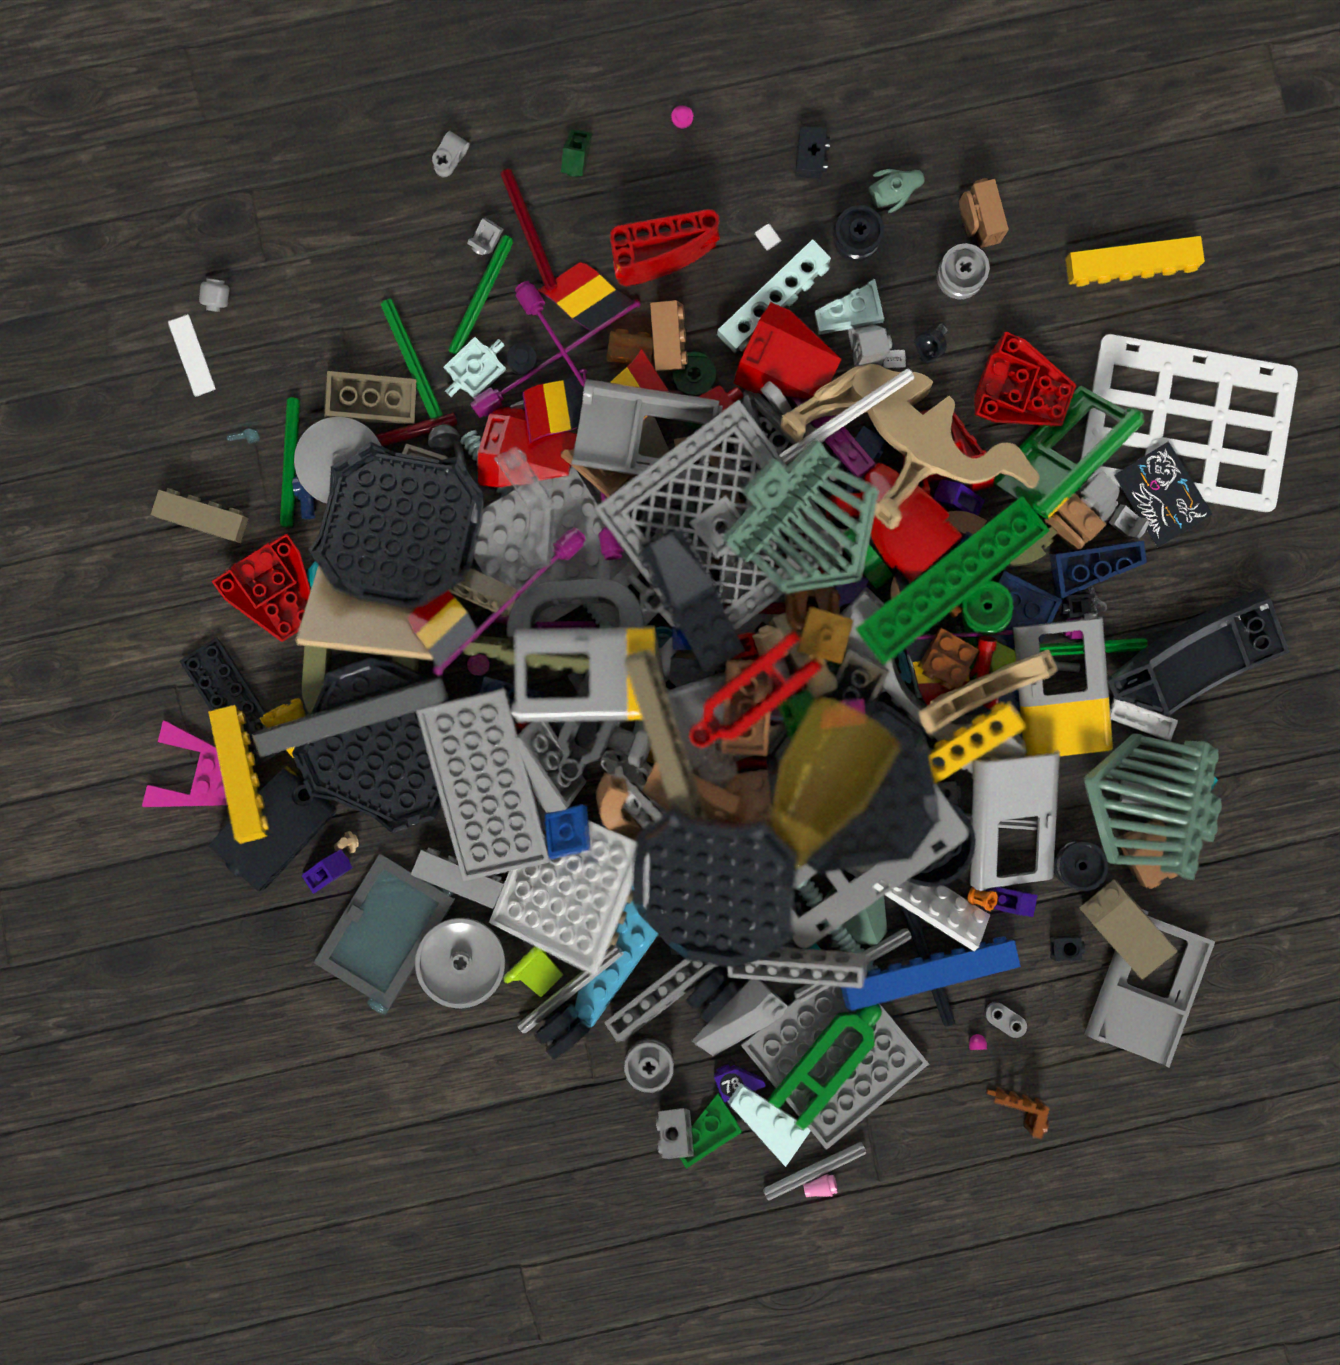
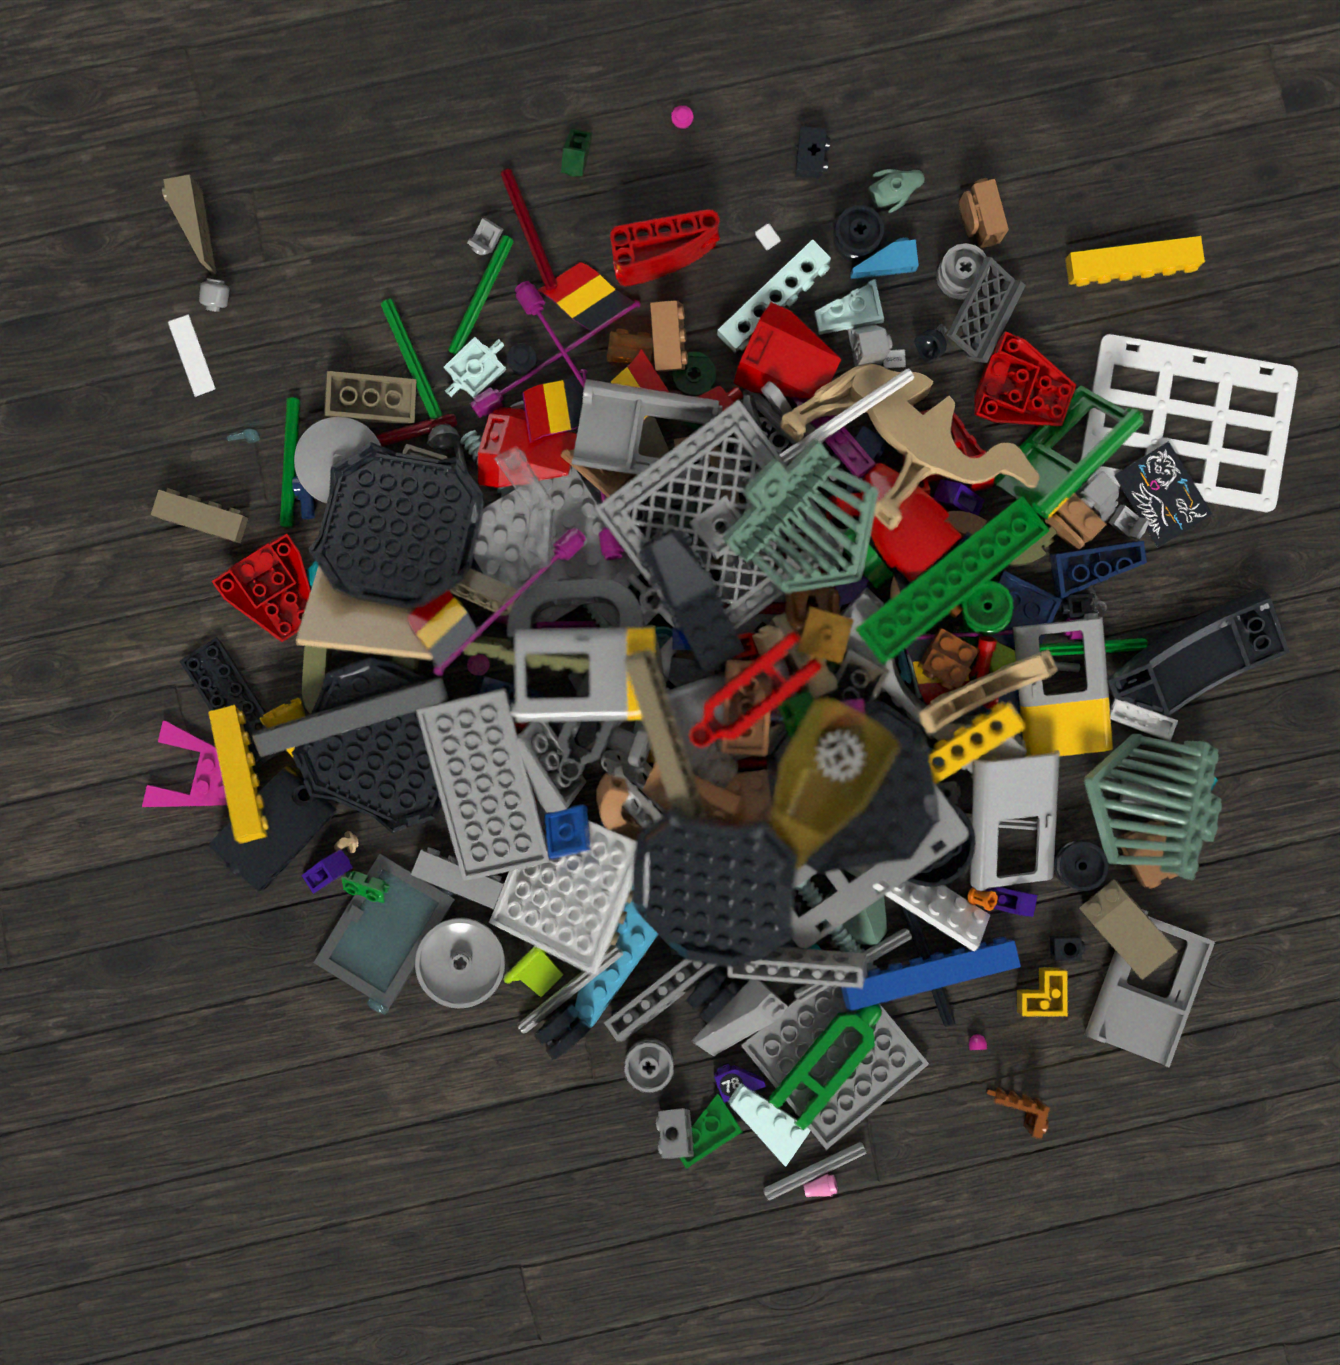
light grey piece [432,131,469,177] -> none
light grey plate [985,1002,1027,1038] -> none
none -> dark tan slope [162,175,216,274]
none -> green hinge [342,870,390,903]
none -> light grey gear [815,730,867,782]
none -> dark azure slope [850,238,919,279]
none -> dark grey fence [947,257,1026,363]
none -> yellow brick [1017,967,1067,1016]

